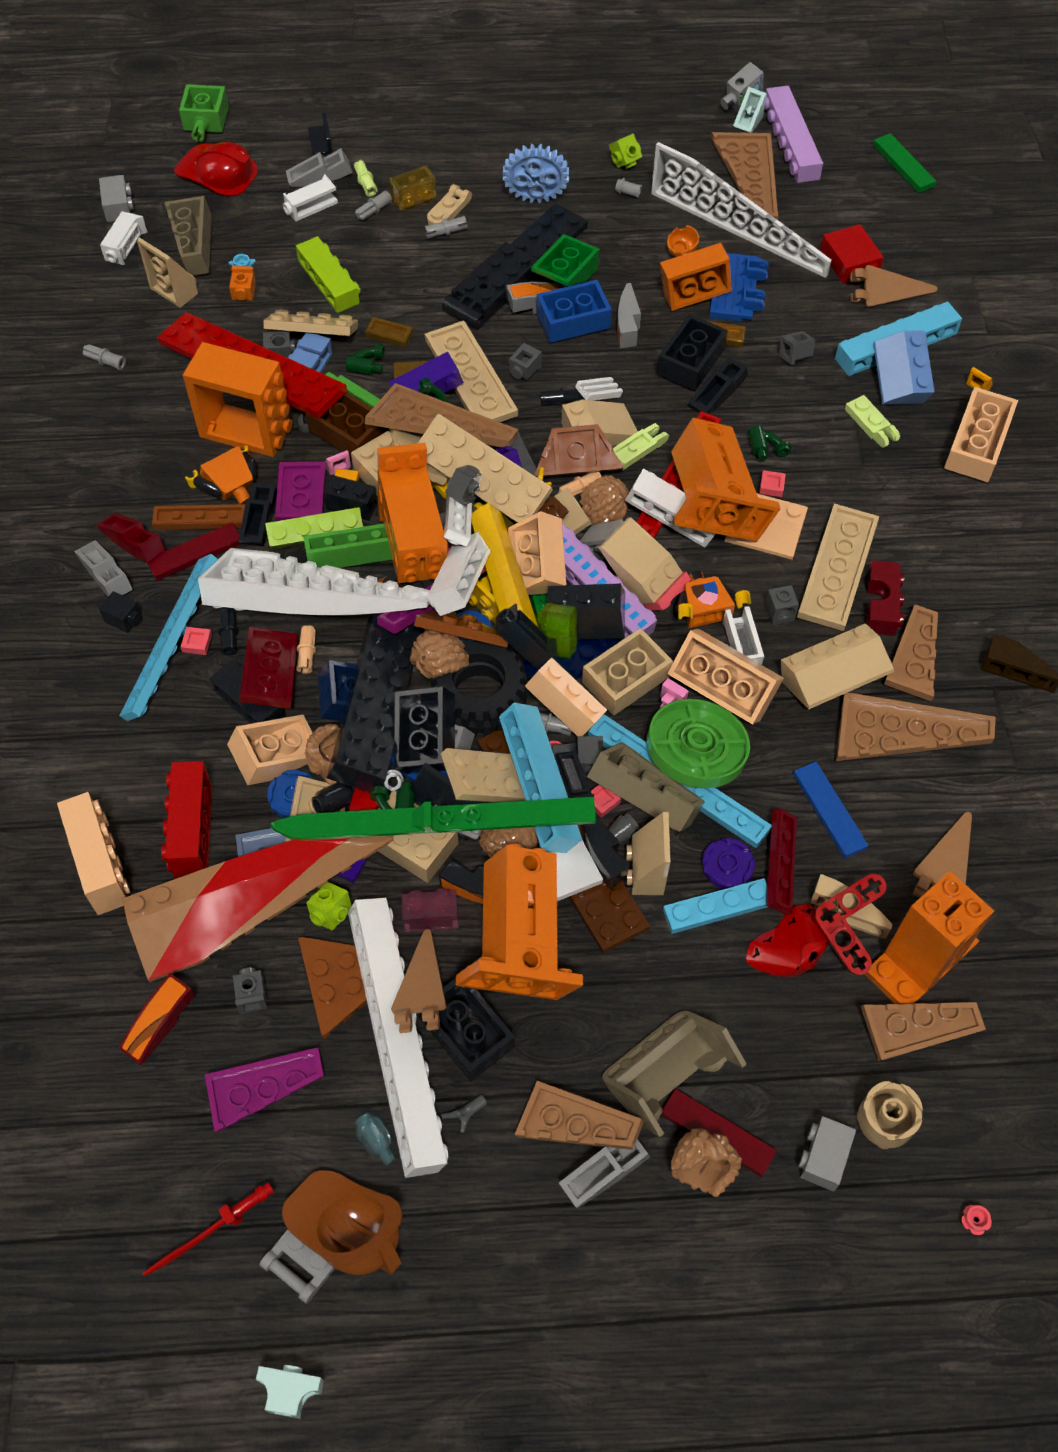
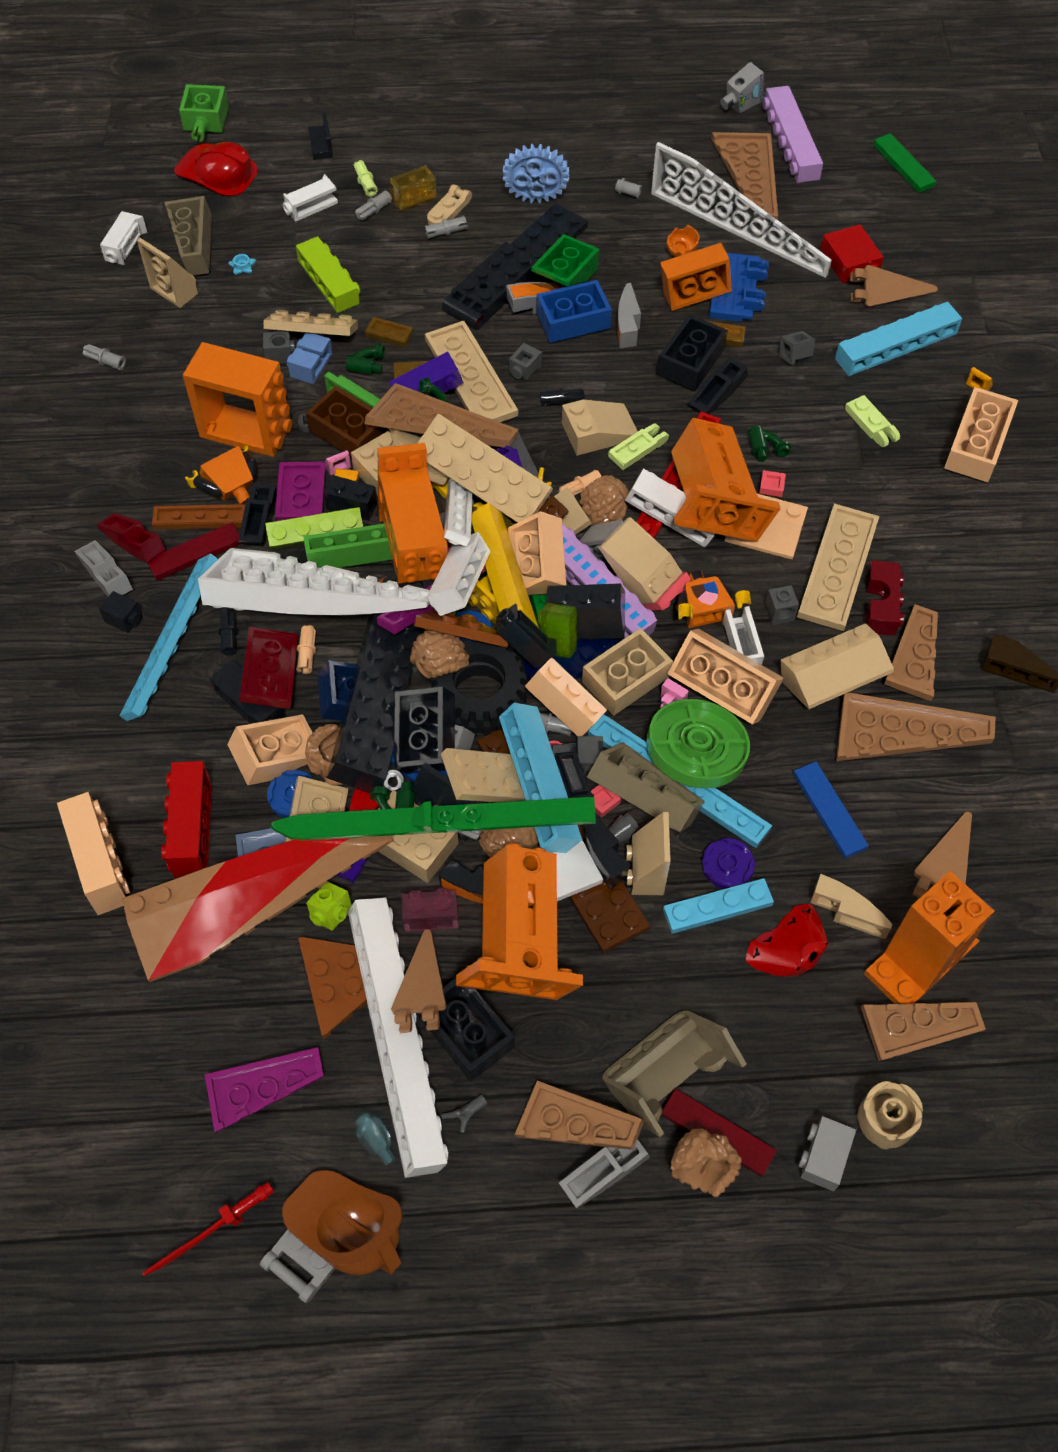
light grey brick [99,175,134,222] -> none
slope [119,973,195,1066] -> none
red plate [157,312,348,419] -> none
coral plate [181,627,212,655] -> none
orange brick [229,266,256,301] -> none
dark grey brick [233,967,268,1015] -> none
light aqua brick [256,1365,324,1419] -> none
light grey slope [286,149,353,187] -> none
black brick [311,782,352,813] -> none
dark grey brick [445,465,482,506] -> none
dark orange wing [535,424,623,477] -> none
white tile [575,377,623,400] -> none
lime brick [609,133,642,169] -> none
light aqua slope [733,87,767,133] -> none
dark red tile [767,808,797,915] -> none
red beam [814,874,886,975] -> none
medium blue slope [873,331,934,404] -> none
coral plate [961,1205,992,1235] -> none

